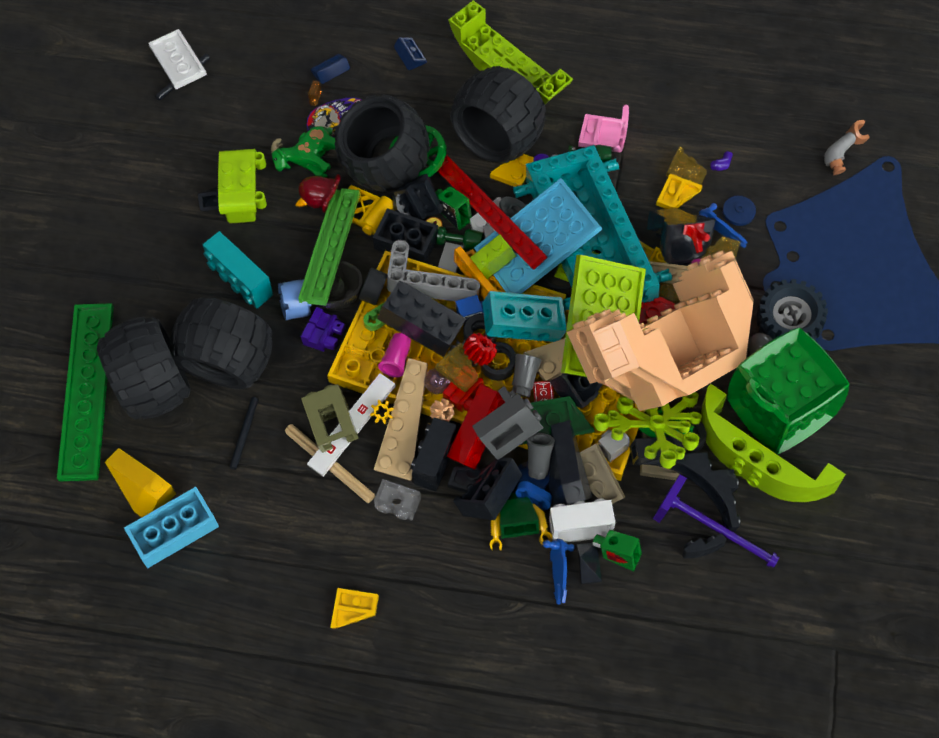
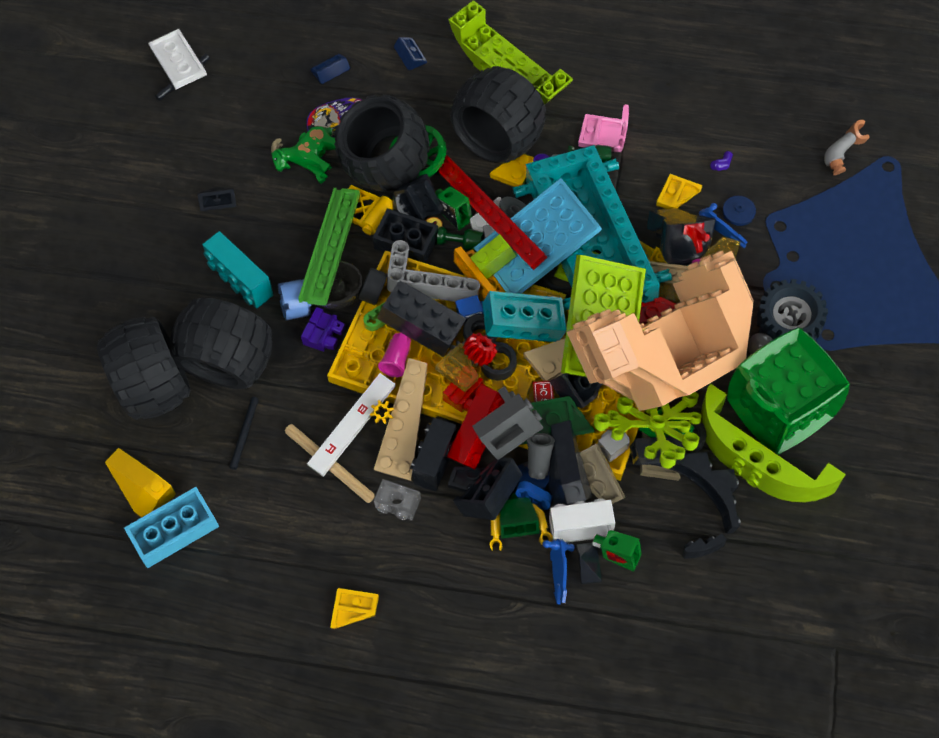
green plate [57,303,114,482] -> none
lime container [218,149,267,223] -> none
dark red hair [295,174,341,213] -> none
olive brick [301,384,359,453] -> none
clear orange tile [308,81,321,106] -> none
piece [424,367,451,395] -> none
light nougat gear [430,398,454,422] -> none
light grey tile [438,242,464,273] -> none
dark grey plant [512,354,542,398] -> none
dark purple tile [653,475,779,568] -> none
clear yellow wing [666,146,707,185] -> none

